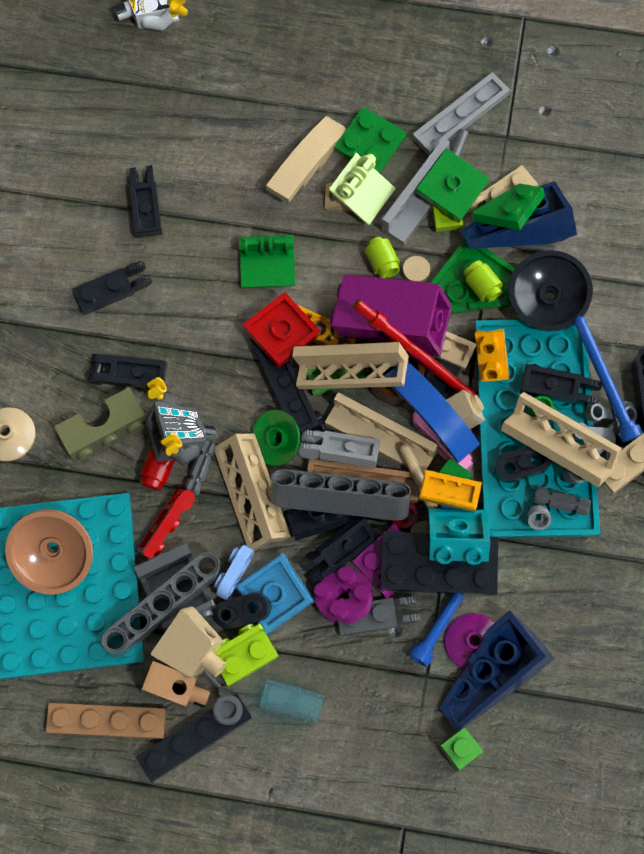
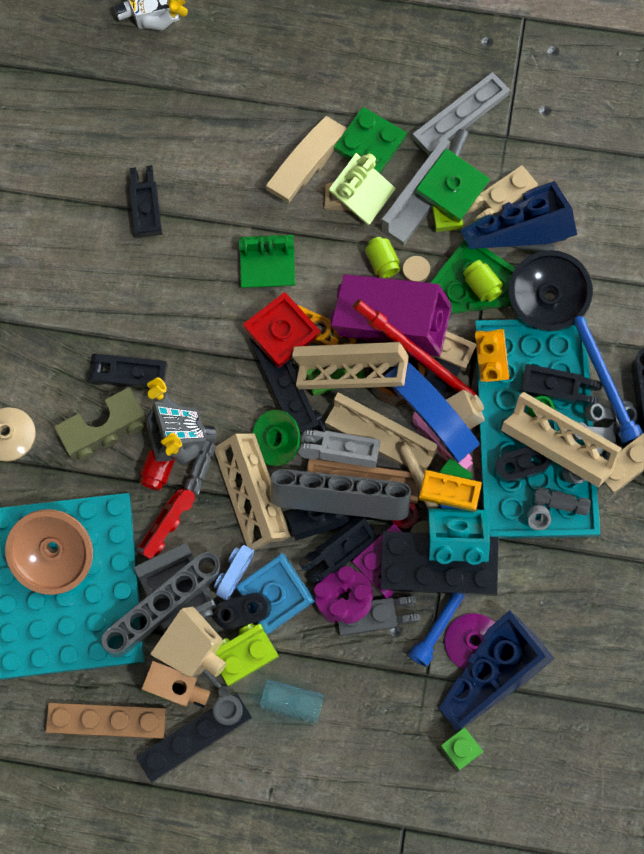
black hinge [73,261,153,315] -> none
green wing [472,183,545,230] -> none

